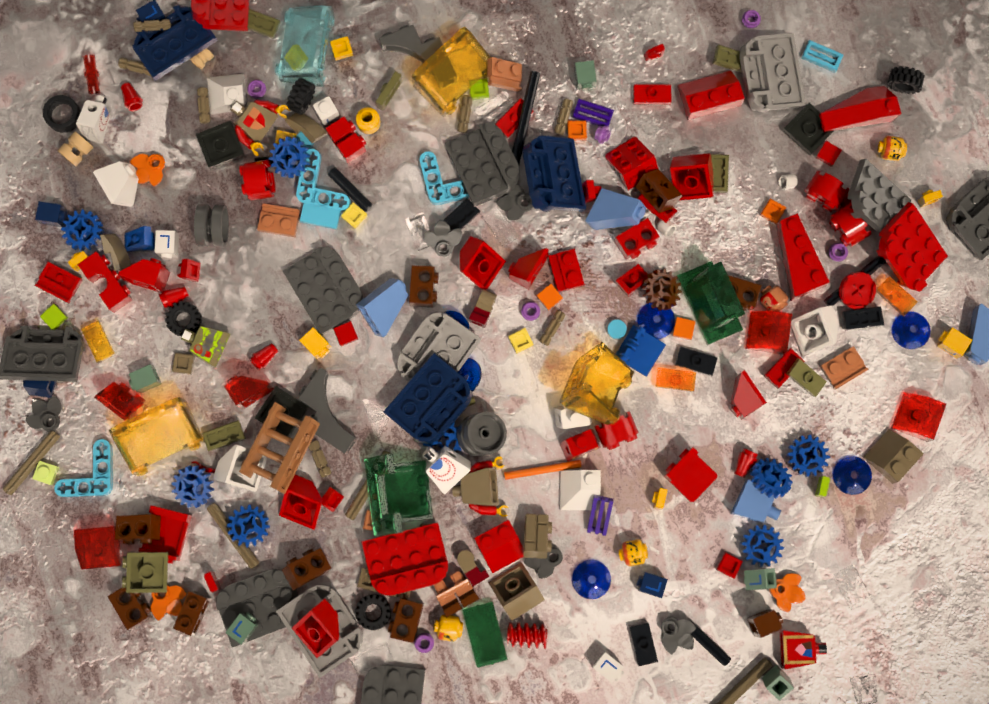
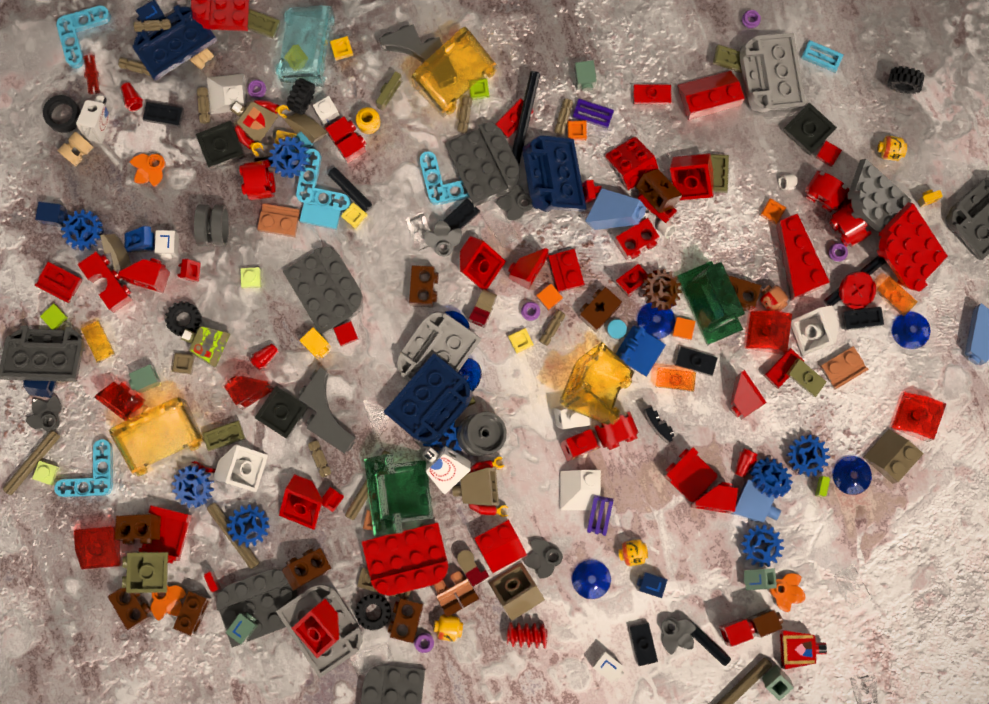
yellow plate [68,251,89,272] -> none
white slope [93,161,139,207] -> none
red cone [159,286,189,308] -> none
medium nougat fence [239,402,320,494] -> none
medium blue slope [356,278,408,337] -> none
clear green piece [462,602,508,668] -> none
clear slope [474,90,515,123] -> none
nougat plate [487,57,522,92] -> none
orange bar [504,460,582,480] -> none
dark tan brick [523,514,552,559] -> none
medium lavender plate [595,125,611,144] -> none
red tile [644,44,665,61] -> none
yellow plate [652,488,668,510] -> none
red tile [716,552,743,579] -> none
red wedge [819,86,901,132] -> none
yellow brick [937,327,972,359] -> none
none -> medium azure beam [56,6,111,69]
none -> black plate [143,102,184,127]
none -> yellowish green plate [241,267,261,288]
none -> reddish brown brick [579,287,622,333]
none -> black slope [643,407,674,444]
none -> red slope [691,482,738,514]
none -> red piece [719,618,755,647]

